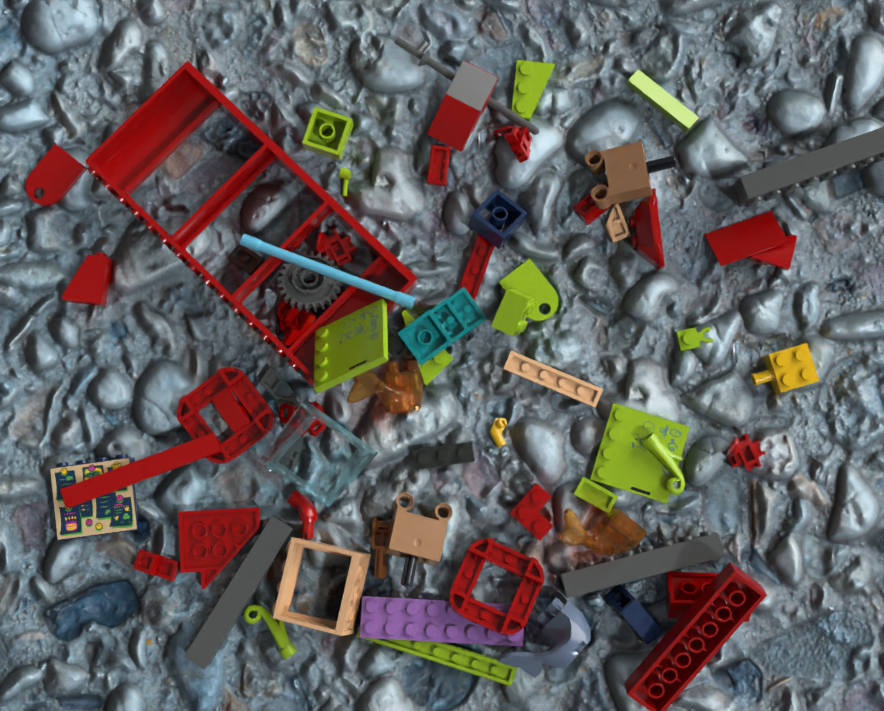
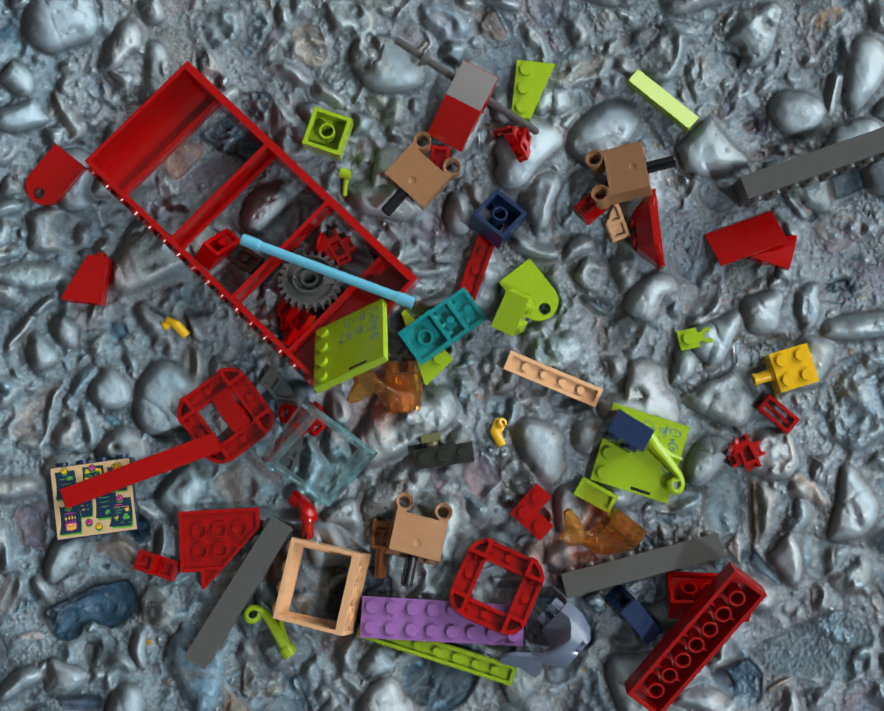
none -> yellow arm [161,317,190,339]
none -> red slope [195,228,240,271]
none -> medium nougat piece [381,132,461,216]
none -> olive plate [420,432,442,447]
none -> dark blue brick [598,409,655,453]
none -> red tile [755,394,800,435]

